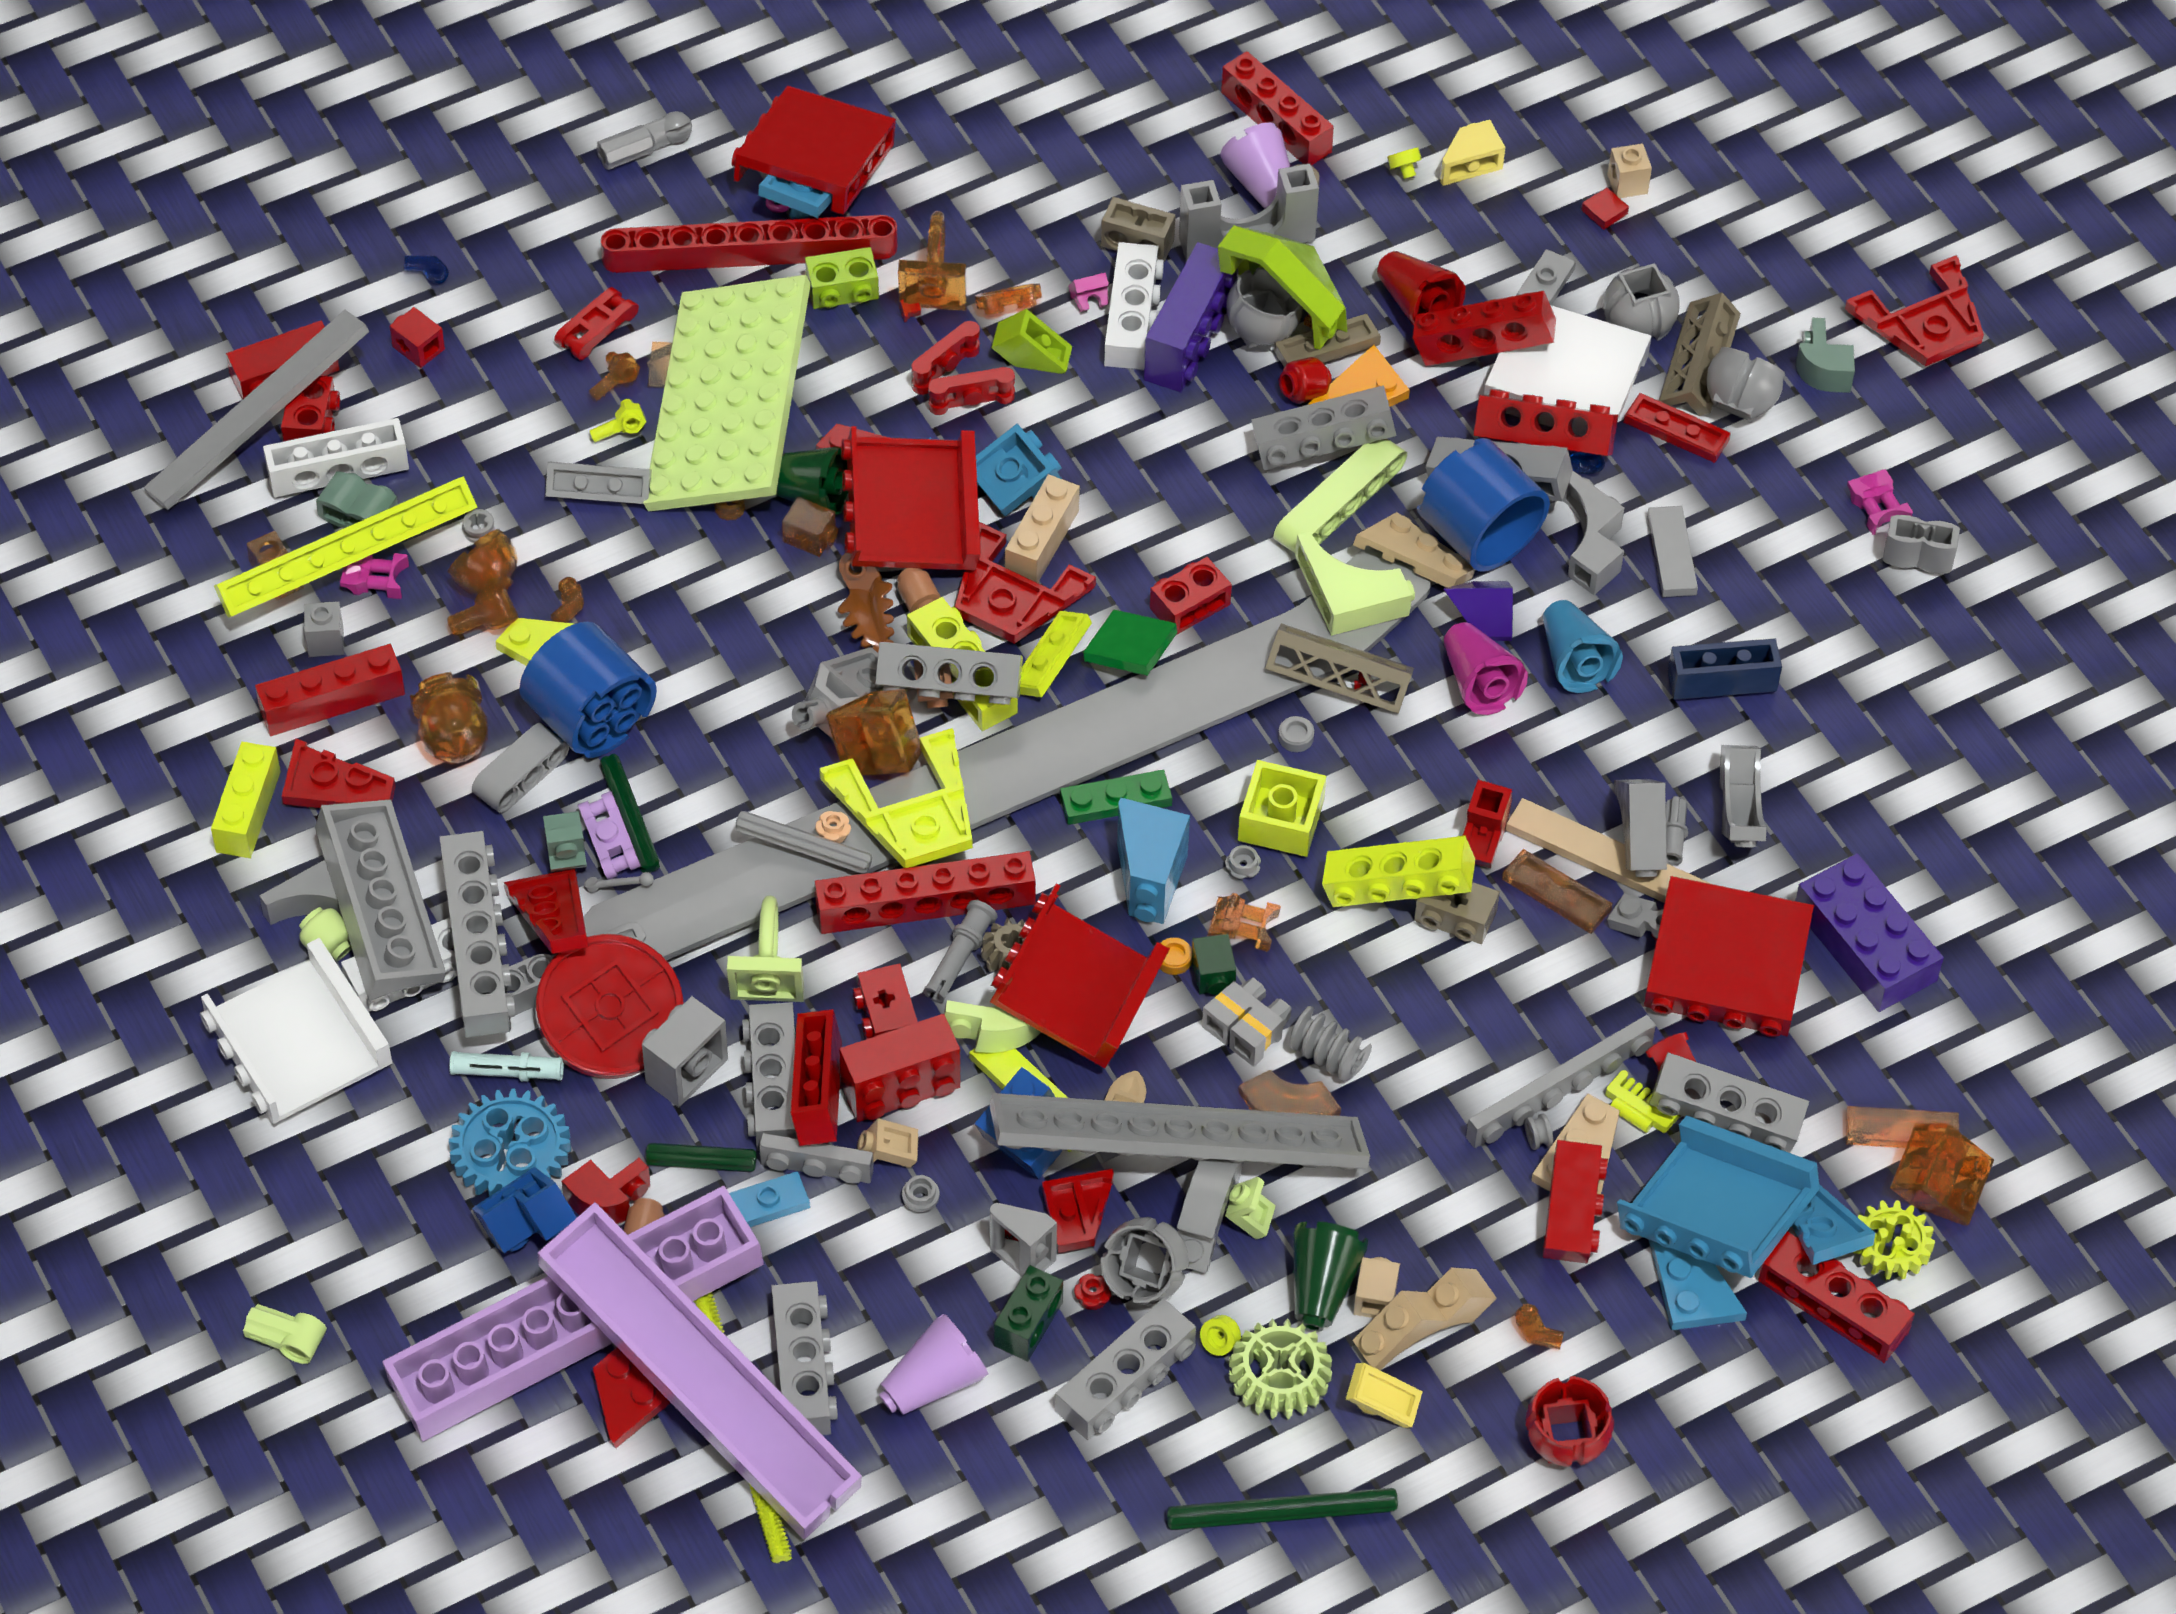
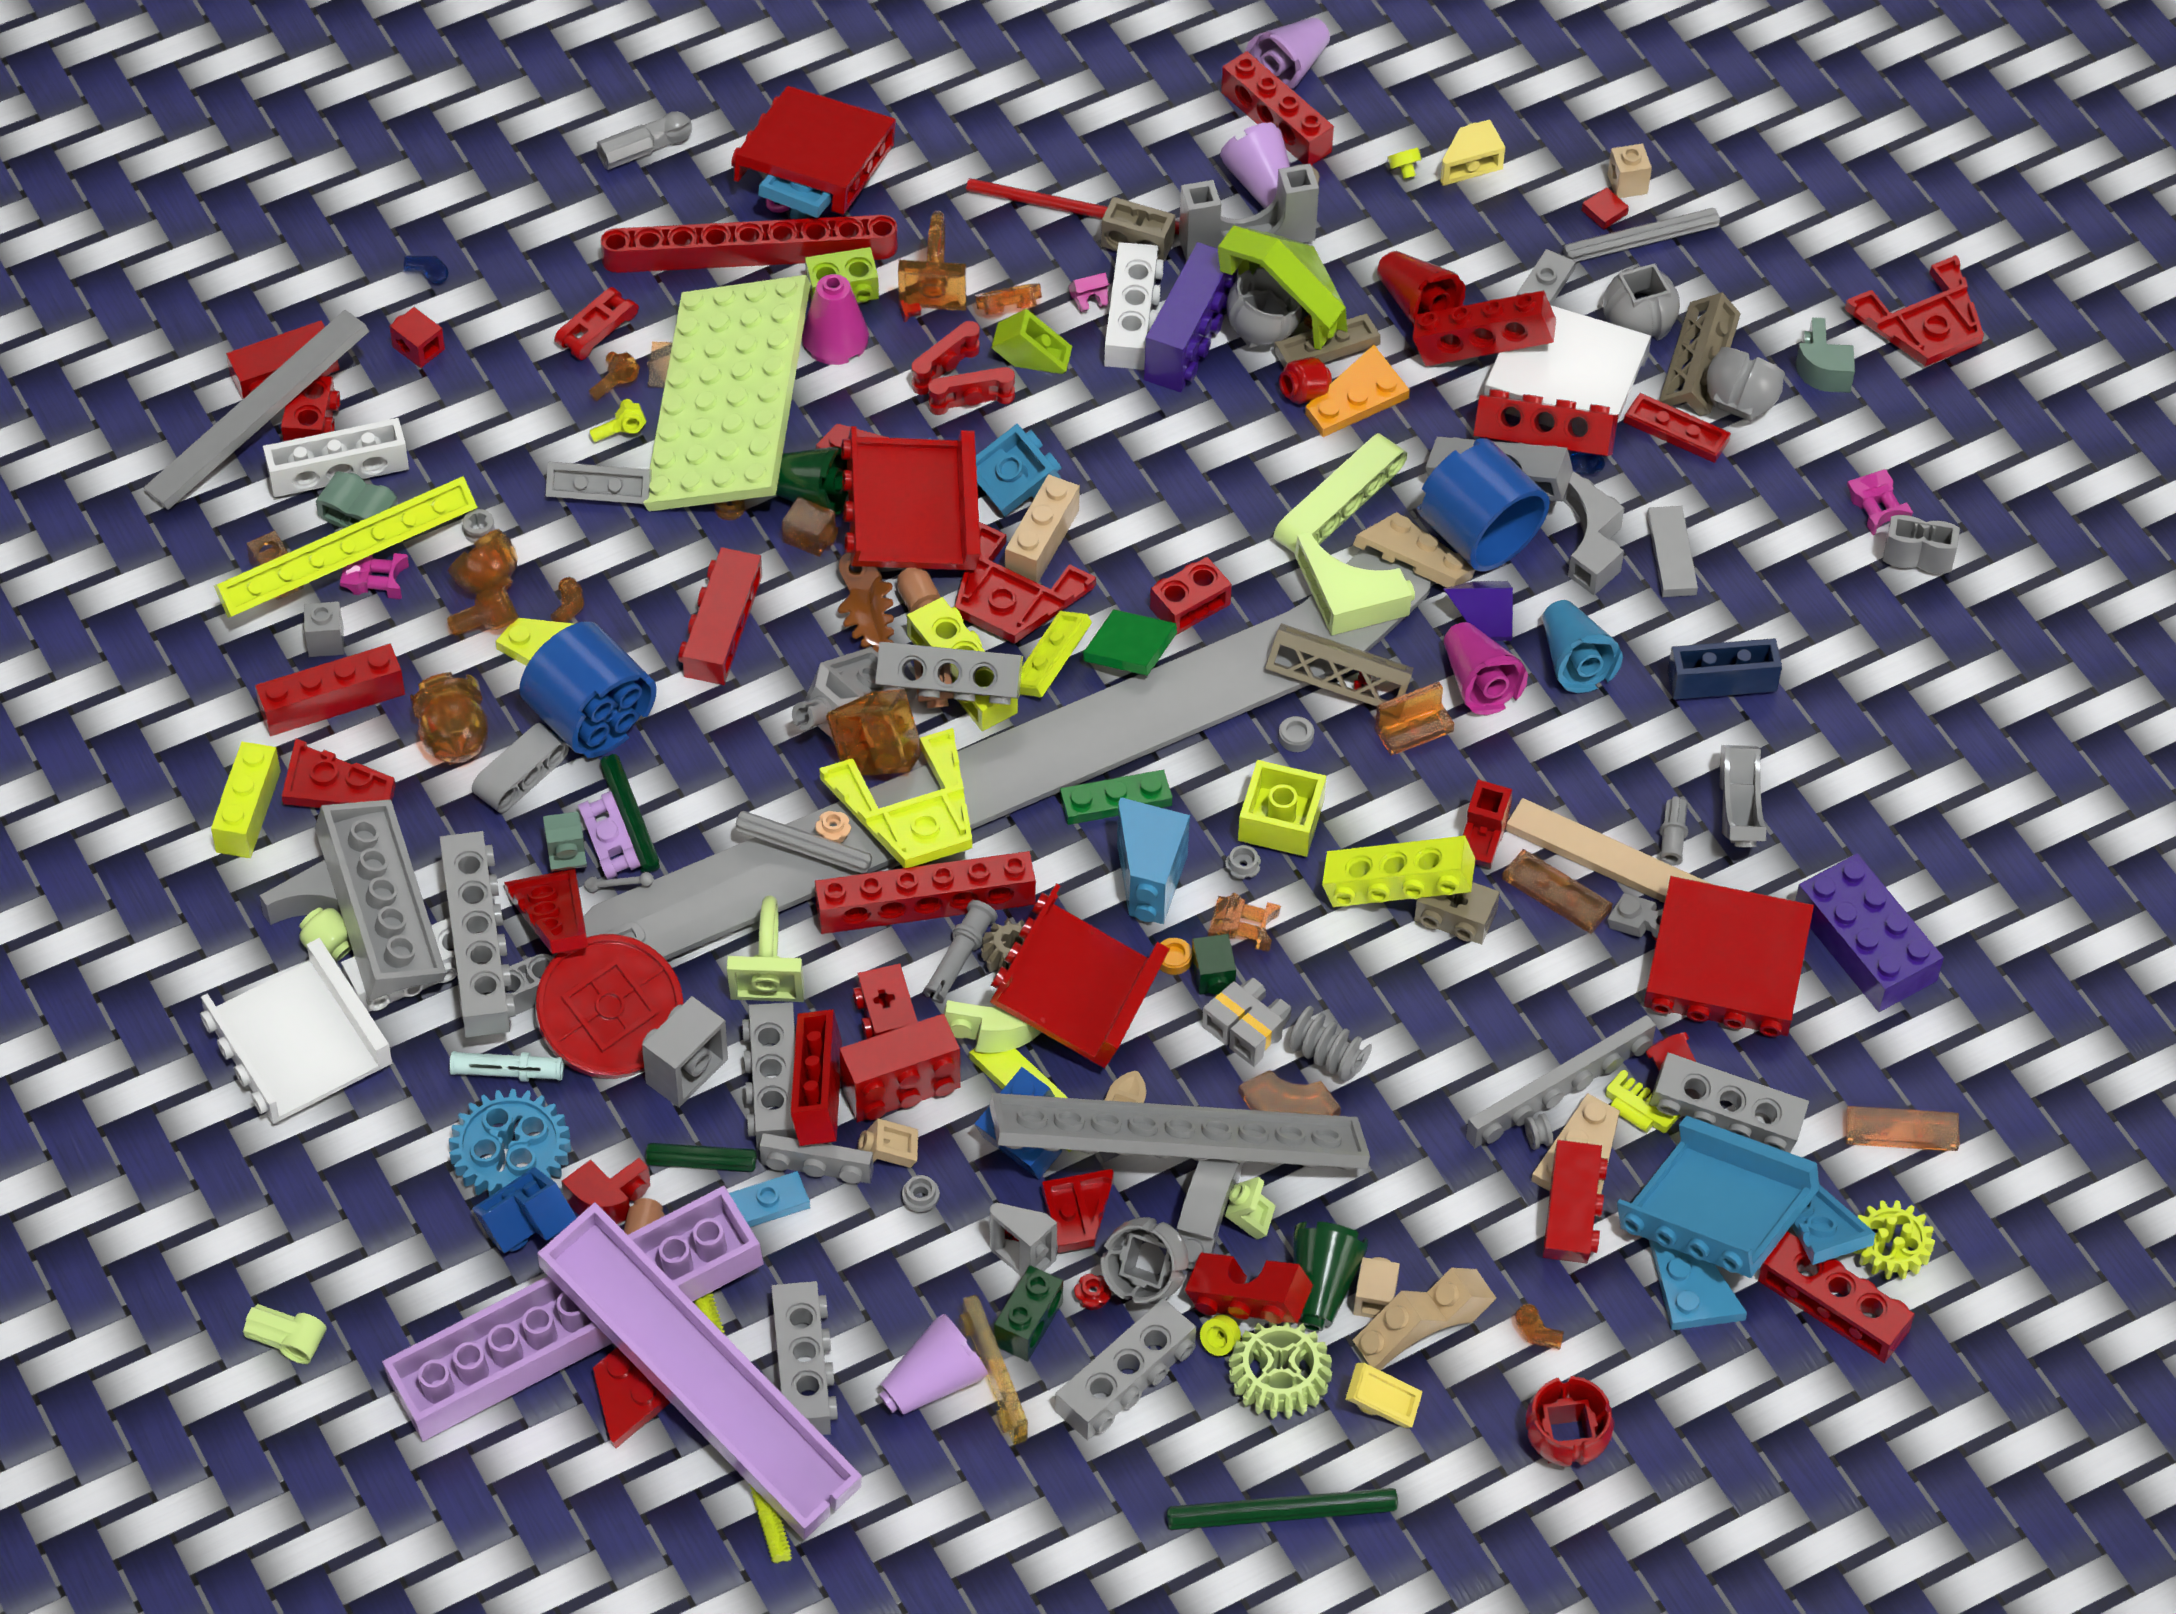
light grey brick [1251,385,1397,470] -> none
light grey arch [1614,779,1667,877] -> none
clear orange slope [1890,1123,1994,1226] -> none
none -> brick [678,547,762,685]
none -> dark pink cone [802,274,869,365]
none -> clear yellow plate [959,1295,1028,1445]
none -> red piece [966,178,1179,235]
none -> red arch [1185,1252,1313,1324]
none -> lavender cone [1245,18,1330,89]
none -> clear orange panel [1375,682,1455,756]
none -> light grey axle [1563,208,1720,262]

